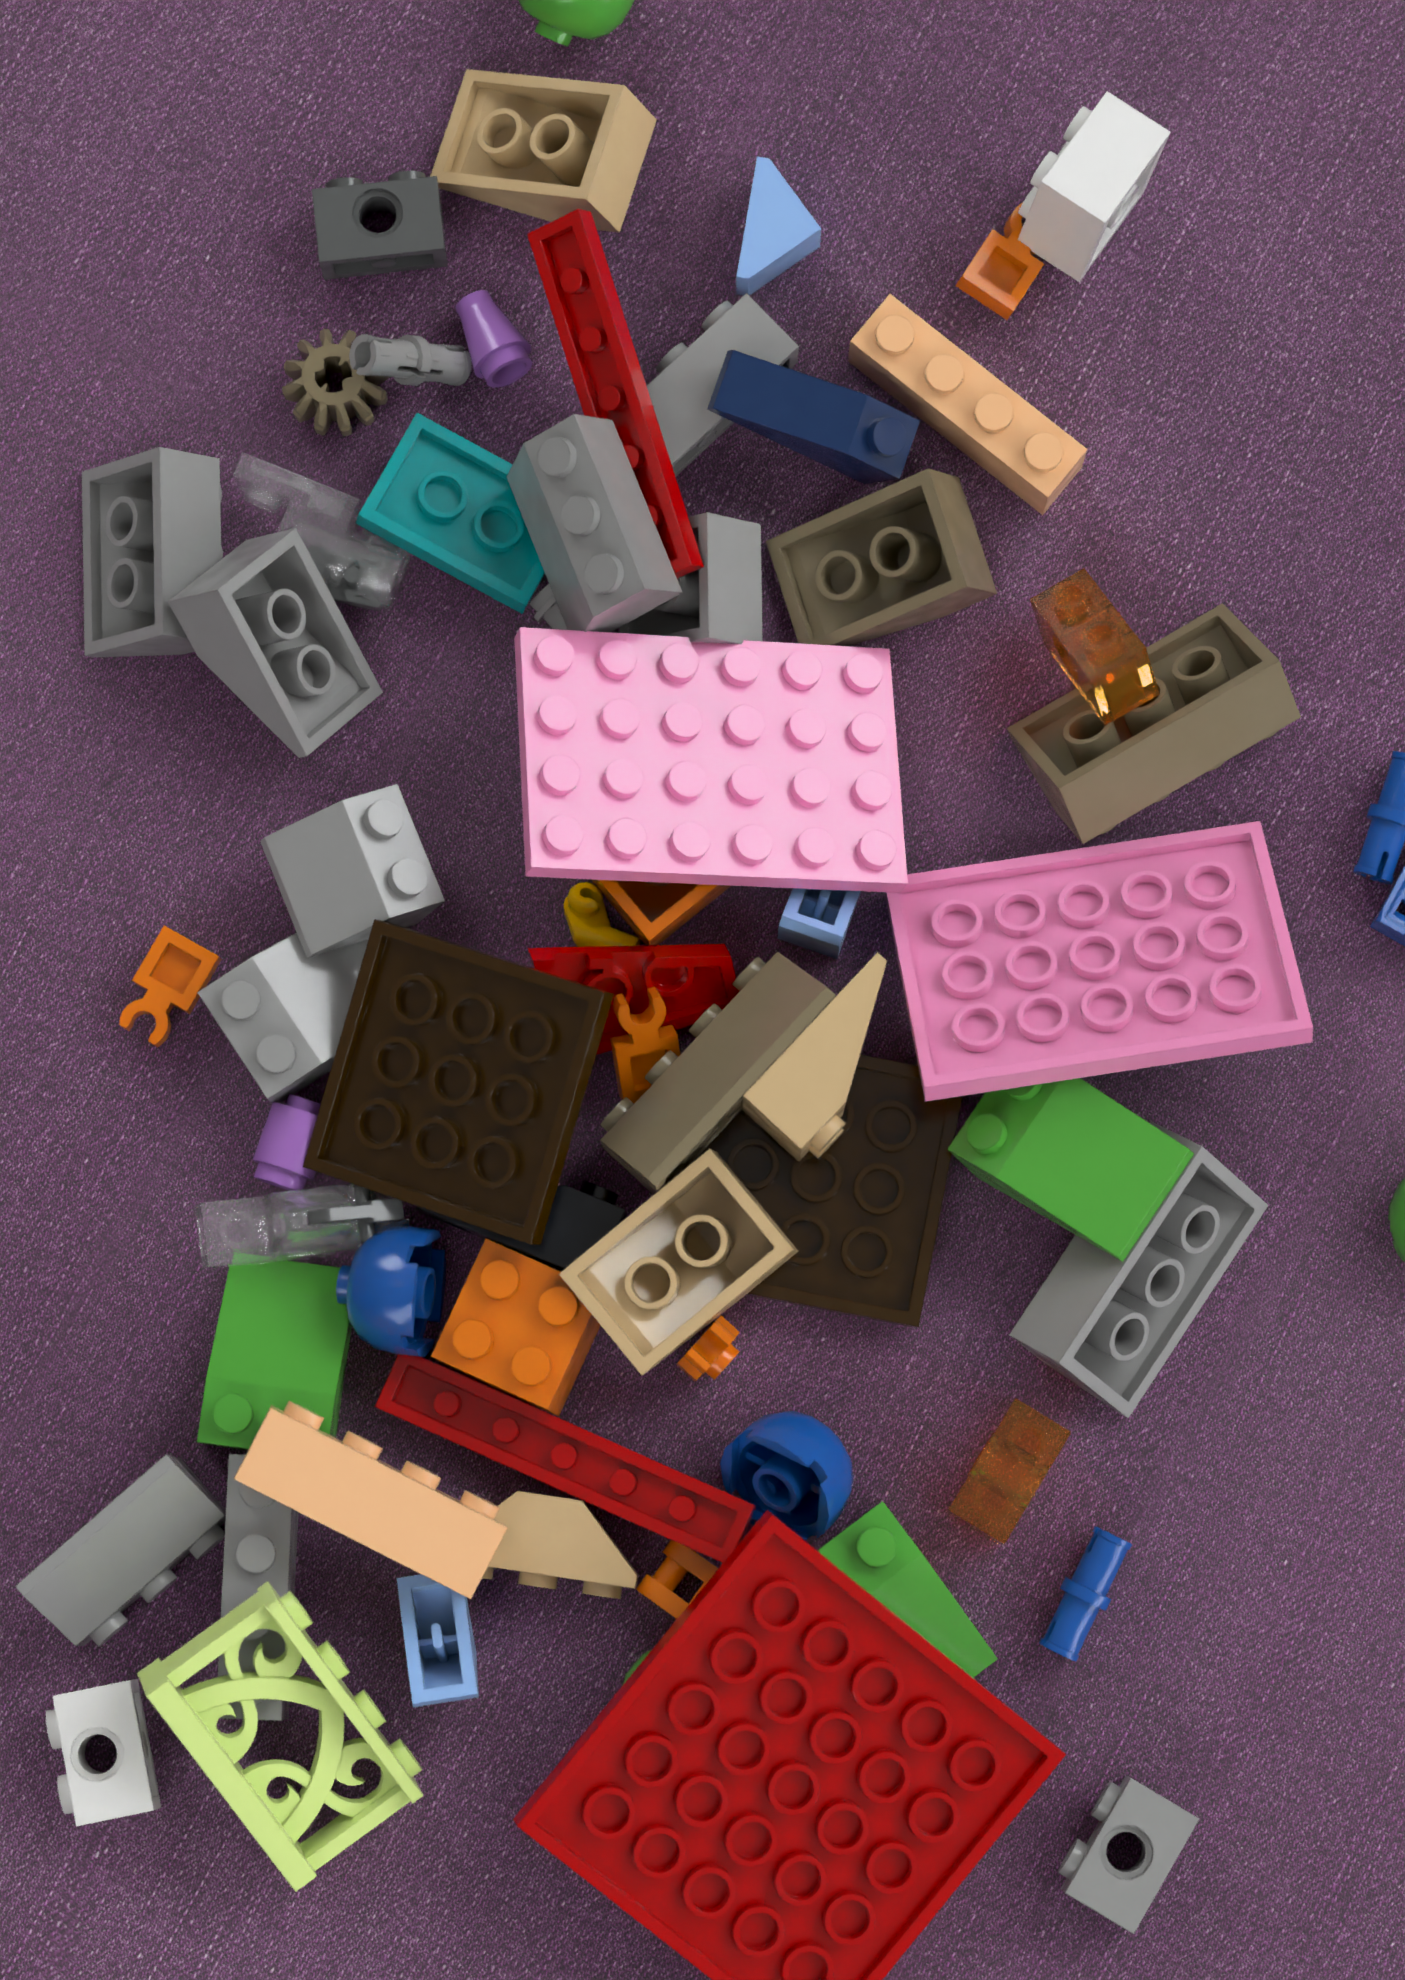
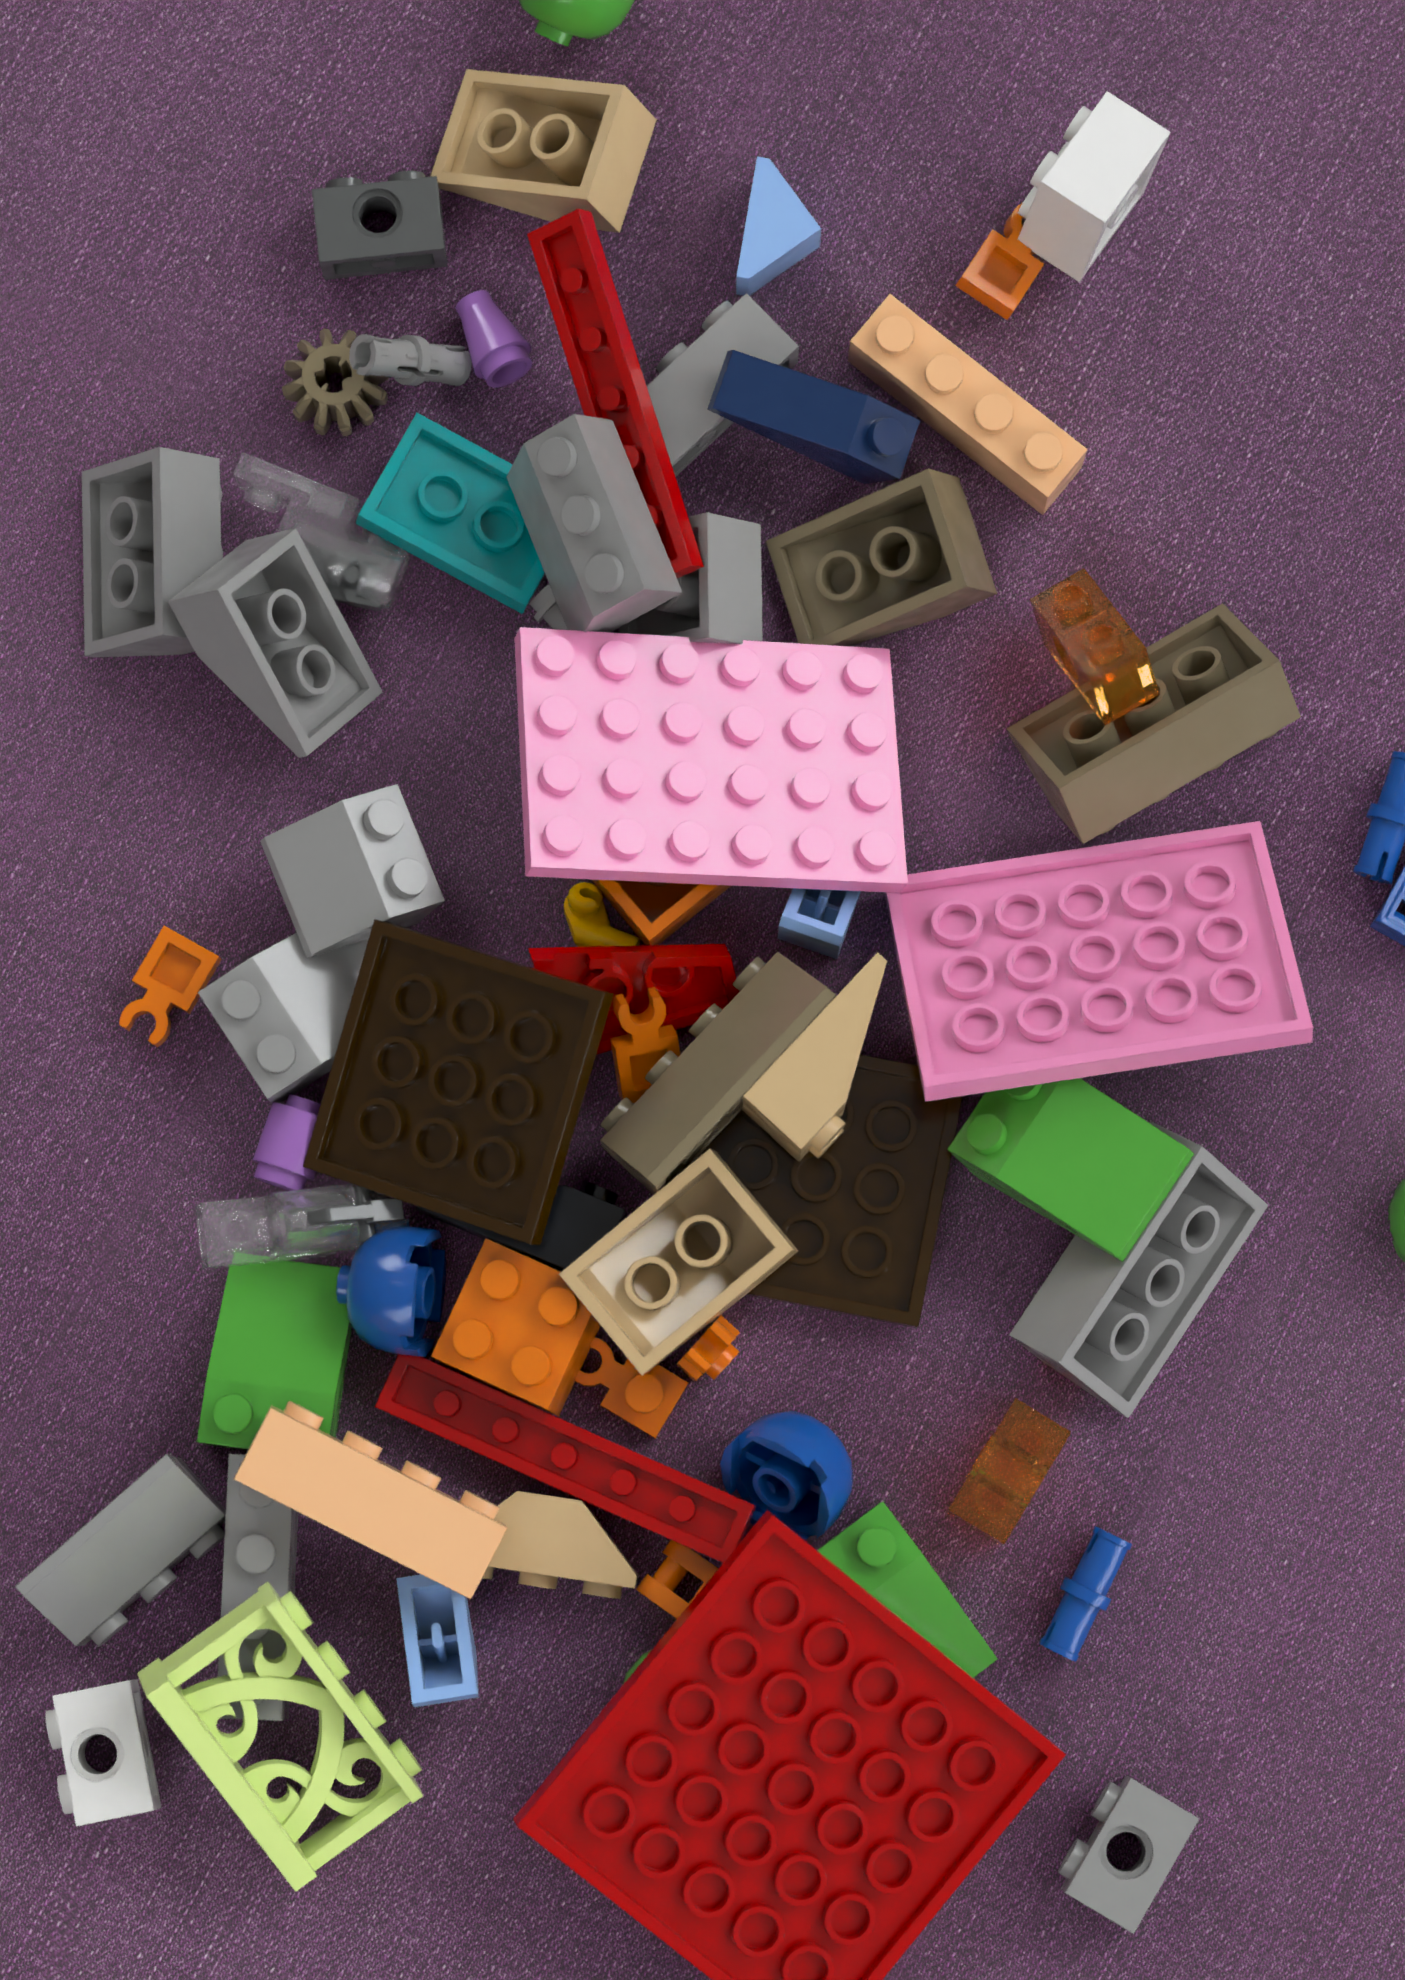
none -> orange plate [575,1337,689,1439]

